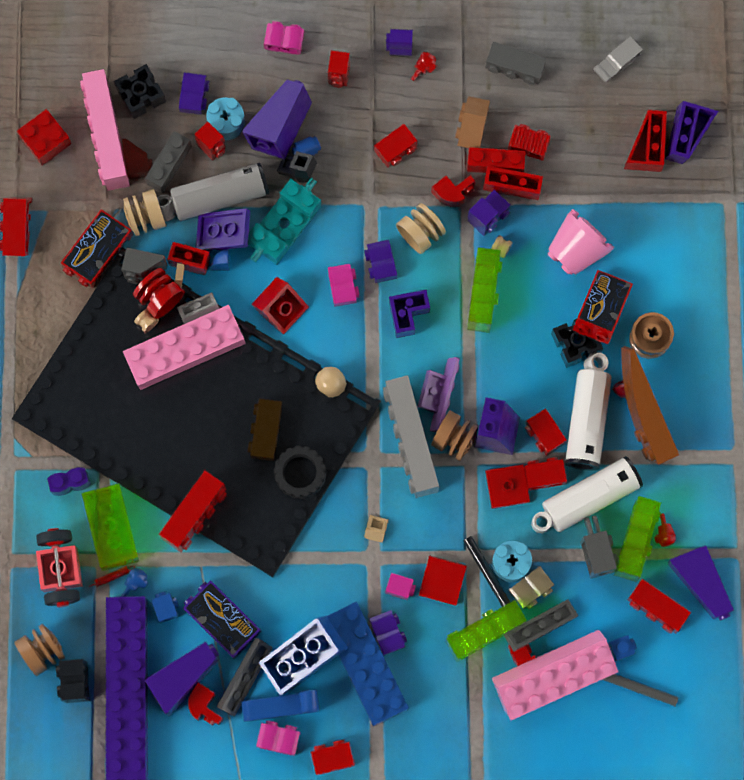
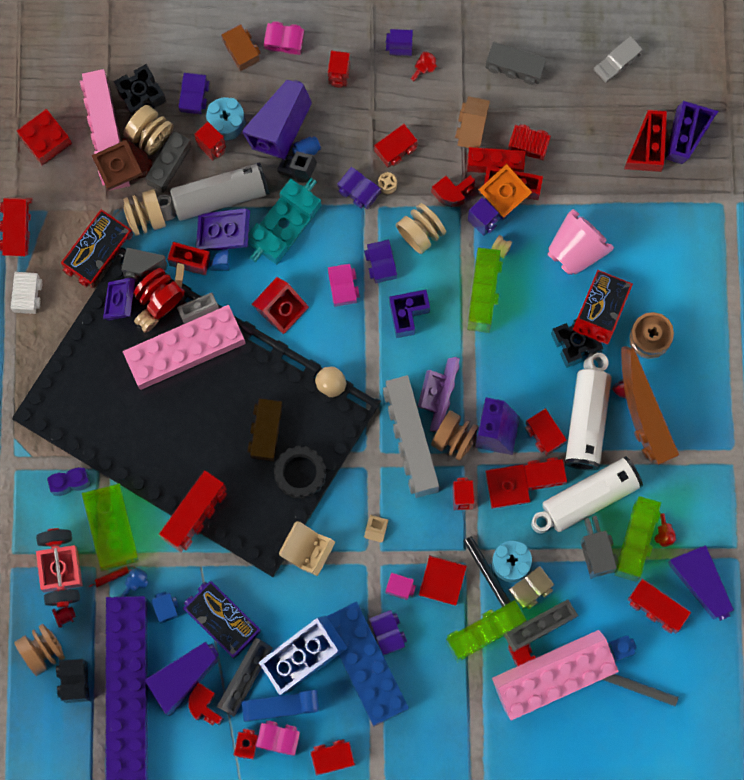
none -> white brick [11,272,42,314]
none -> dark red brick [52,606,76,628]
none -> copper tile [91,140,142,190]
none -> dark purple tile [103,278,135,320]
none -> tan wheel [123,105,173,156]
none -> dark orange brick [221,24,261,72]
none -> red brick [234,729,258,760]
none -> tan bracket [279,521,335,576]
none -> dark purple brick [337,167,381,210]
none -> tan wheel [378,172,397,195]
none -> red brick [452,478,474,510]
none -> orange tile [479,164,532,218]

